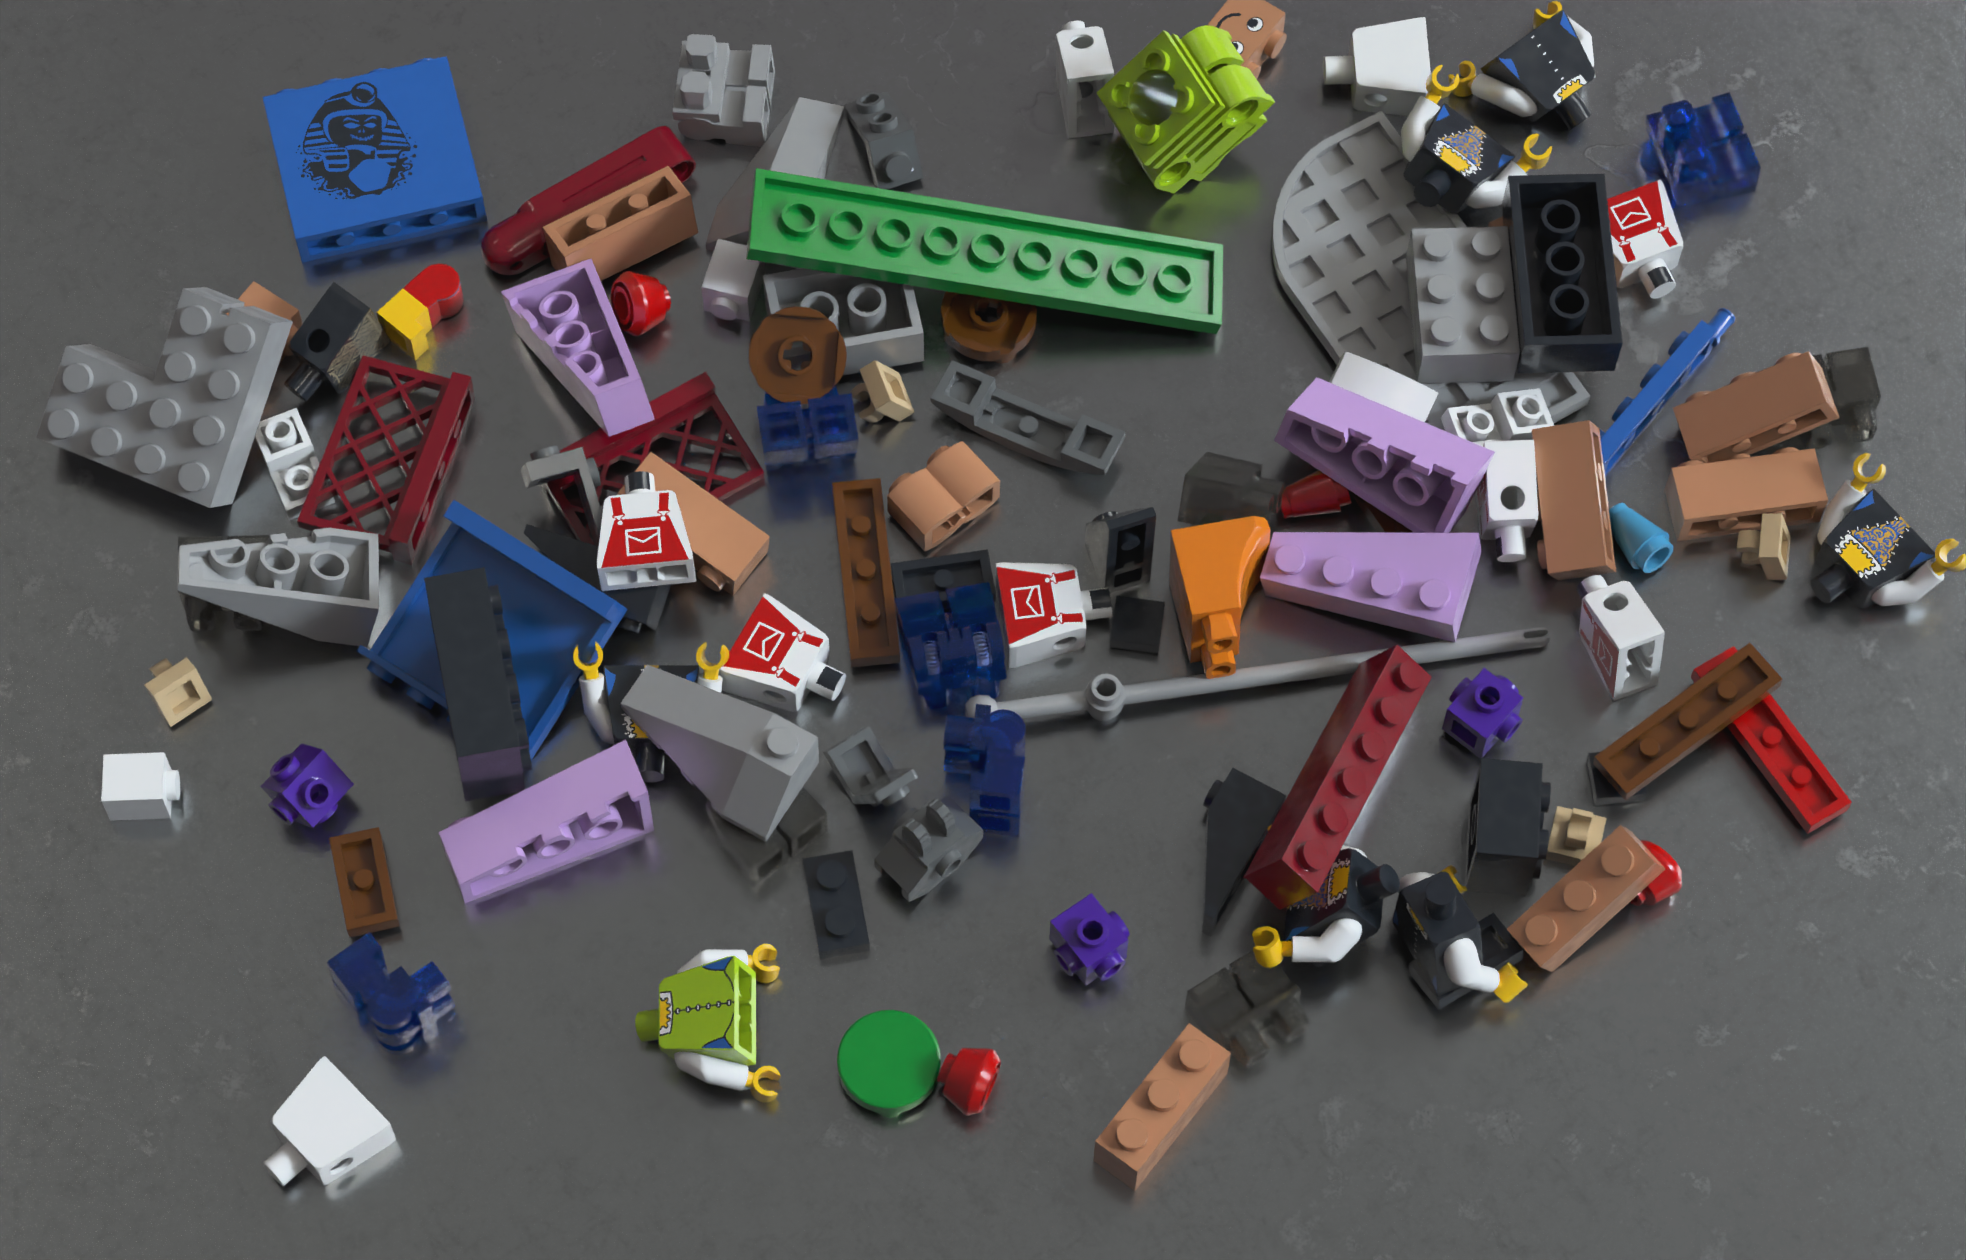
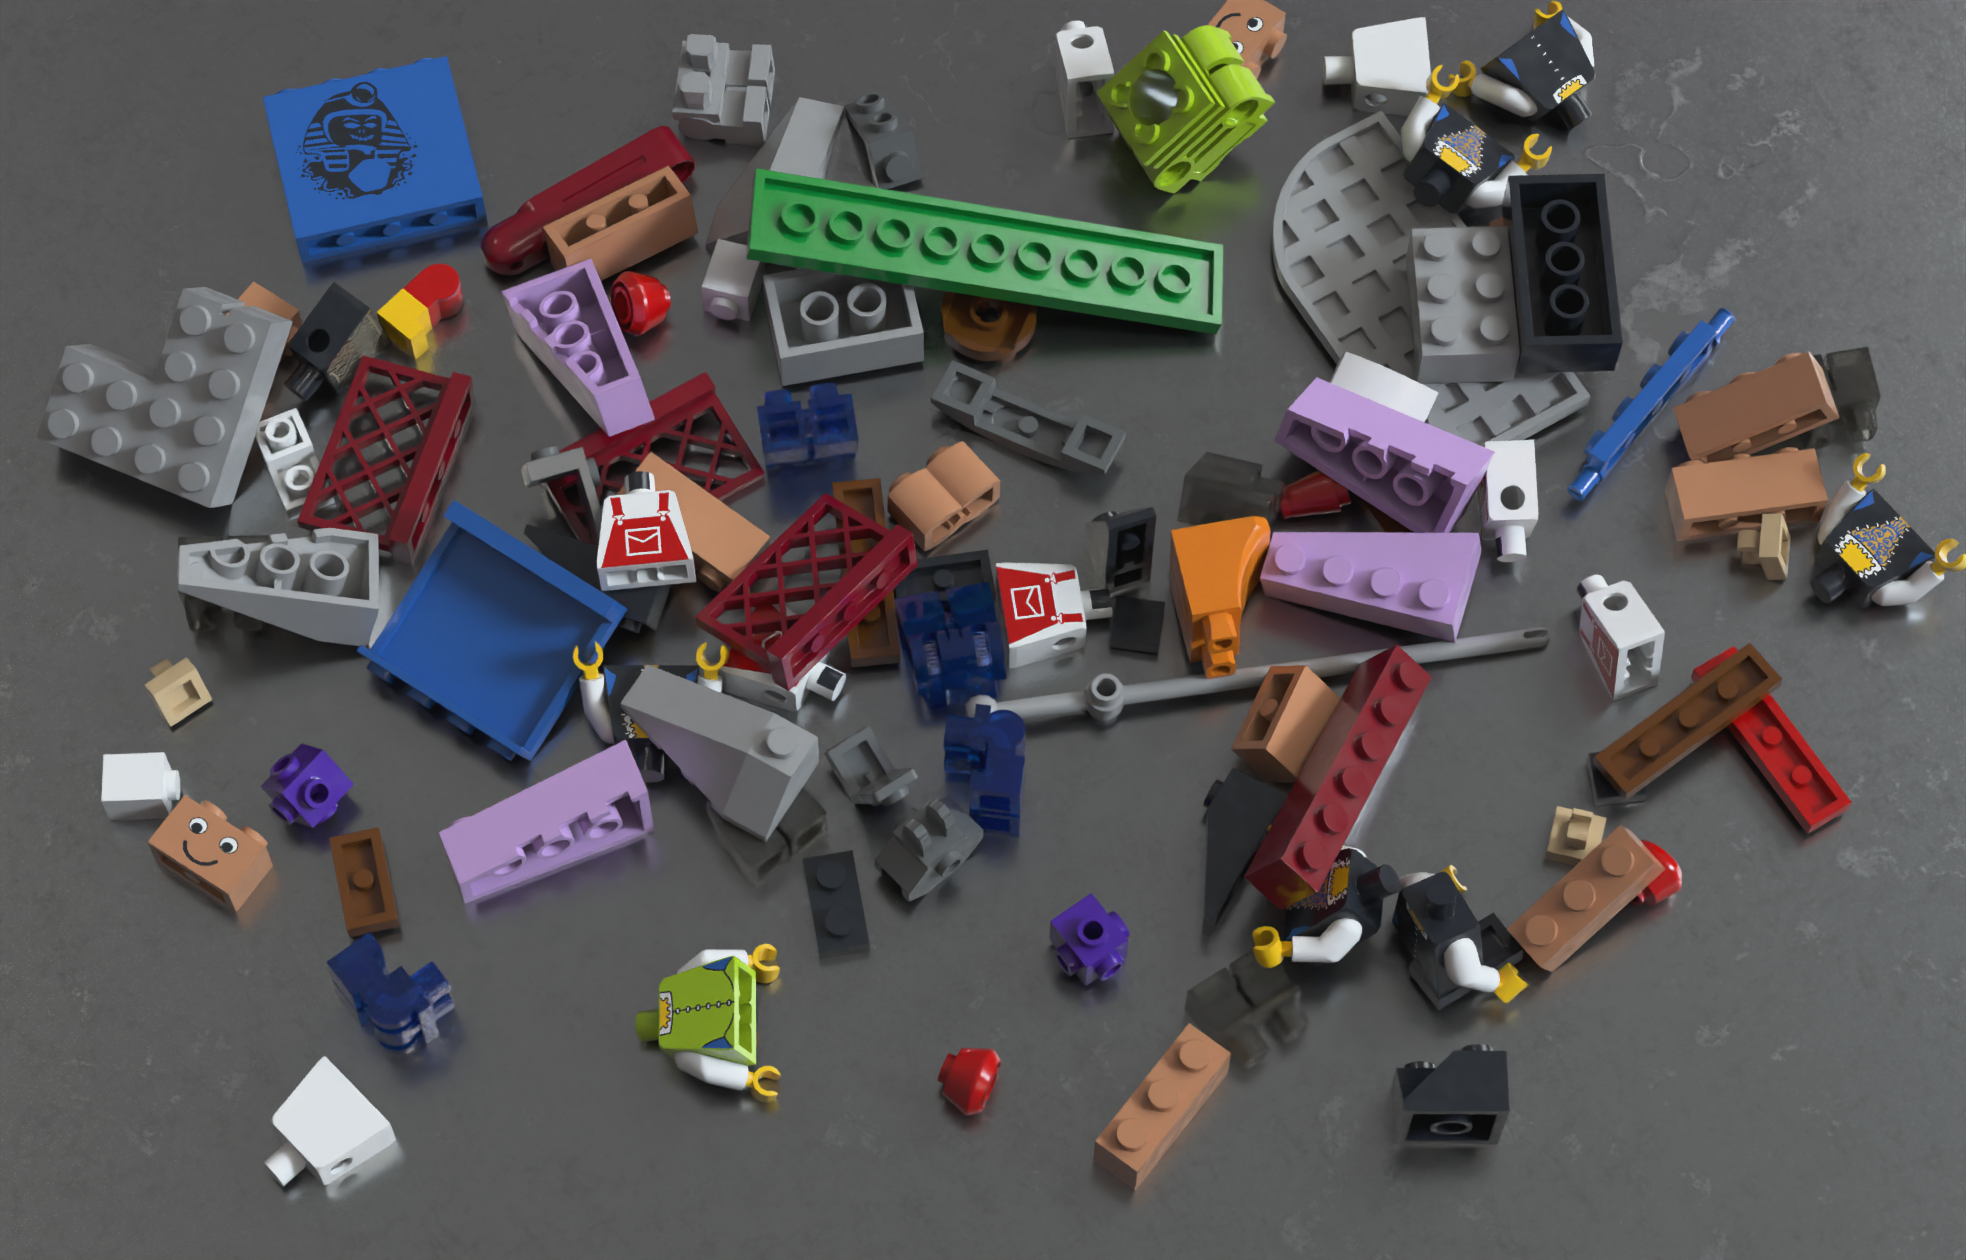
black brick [424,567,532,802] -> none
reddish brown plate [748,306,847,405] -> none
green tile [837,1010,941,1118] -> none
tan tile [850,360,915,423] -> none
white slope [1441,388,1554,447] -> none
dark purple brick [1442,668,1524,759] -> none
black brick [1466,758,1551,896] -> none
nougat brick [1531,420,1616,580] -> none
torso [1607,179,1683,299] -> none
dark azure cone [1609,503,1674,573] -> none
clear blue hips [1645,92,1761,206] -> none
none -> nougat brick [147,795,273,913]
none -> dark red fence [695,493,918,691]
none -> nougat brick [1231,665,1341,783]
none -> black slope [1392,1044,1510,1144]

